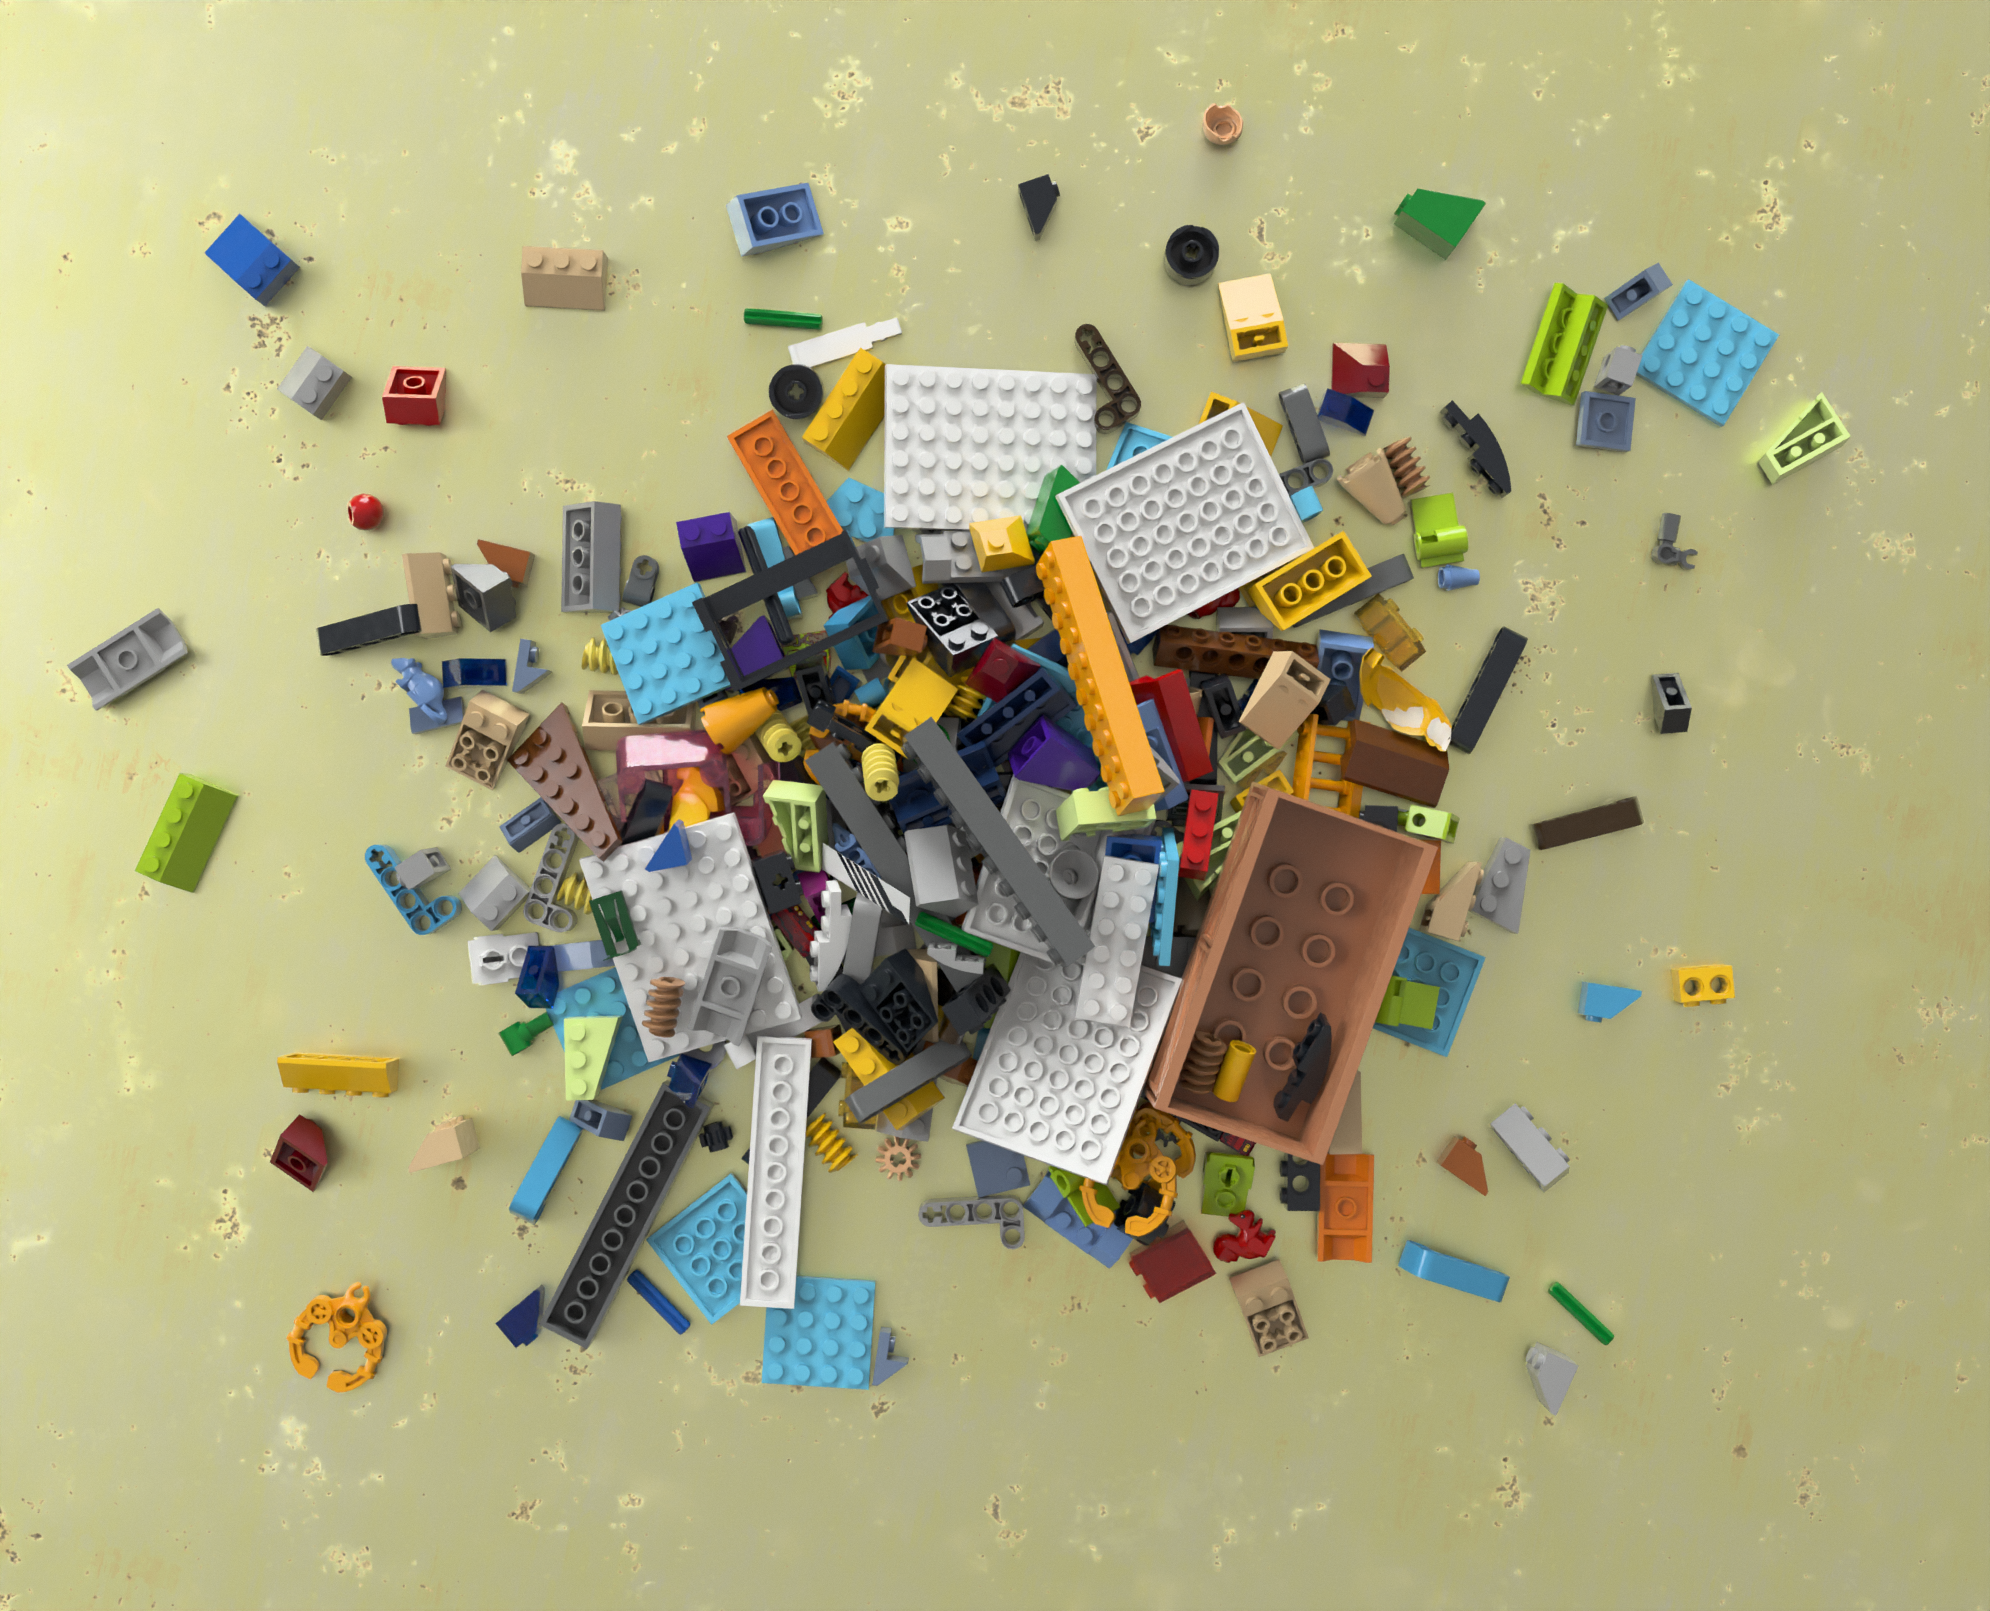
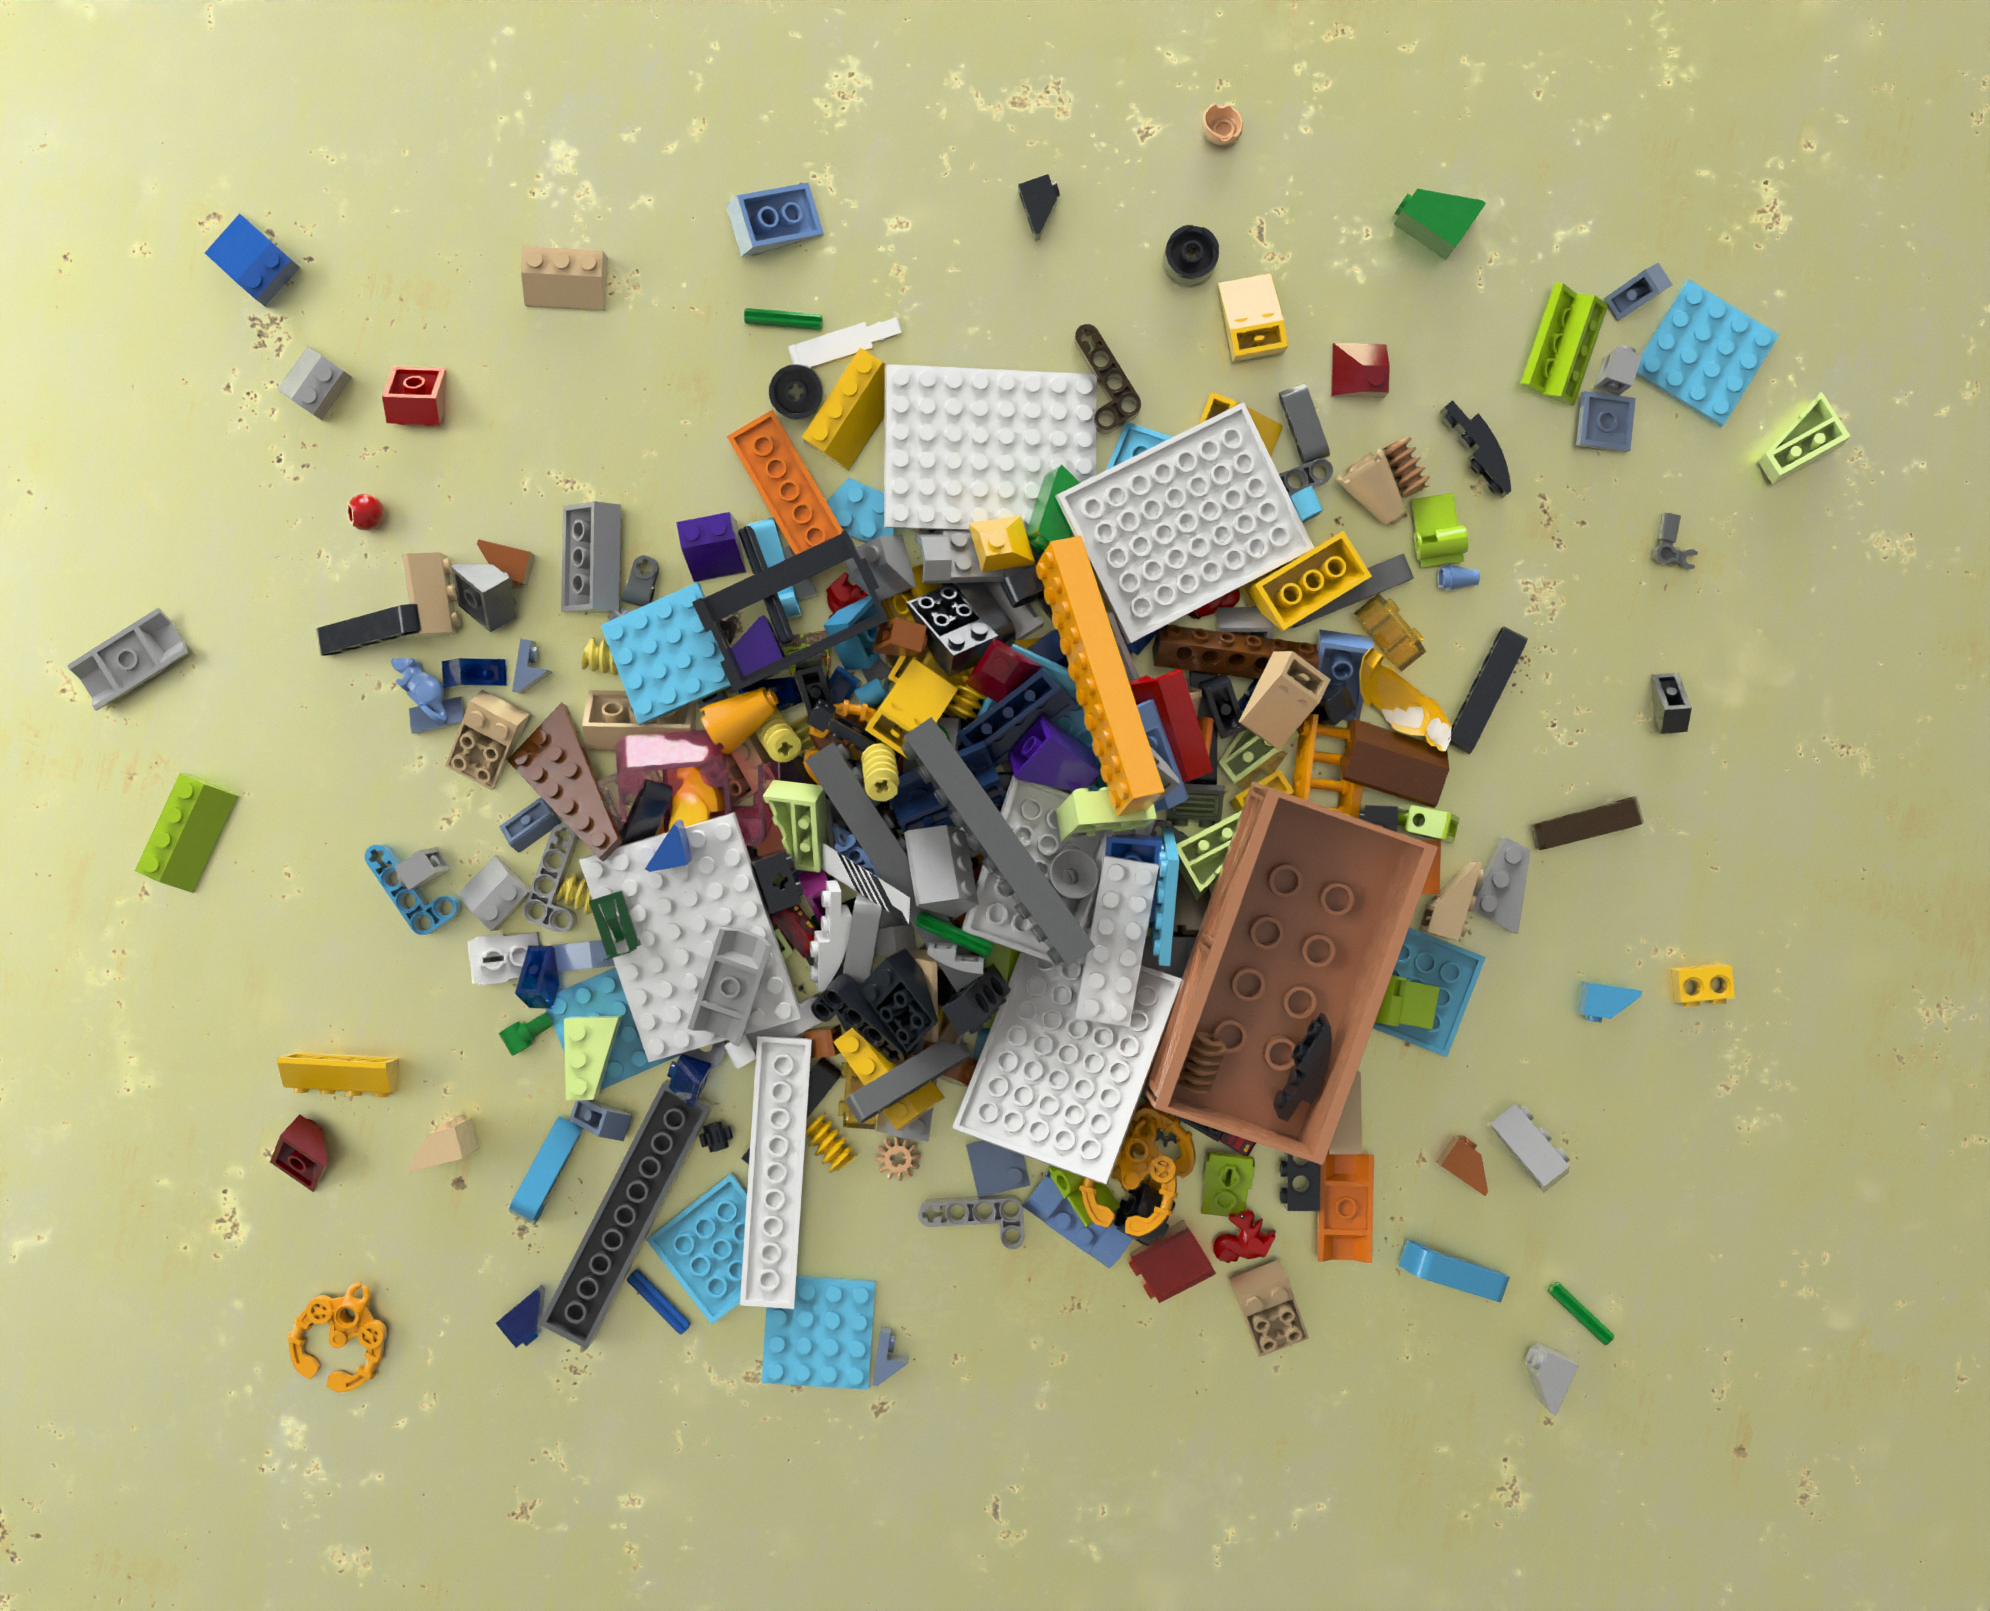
medium nougat piece [642,977,685,1038] -> none
red arch [1178,789,1218,881] -> none
yellow pin [1212,1040,1256,1102] -> none
clear blue slope [1317,388,1374,436] -> none

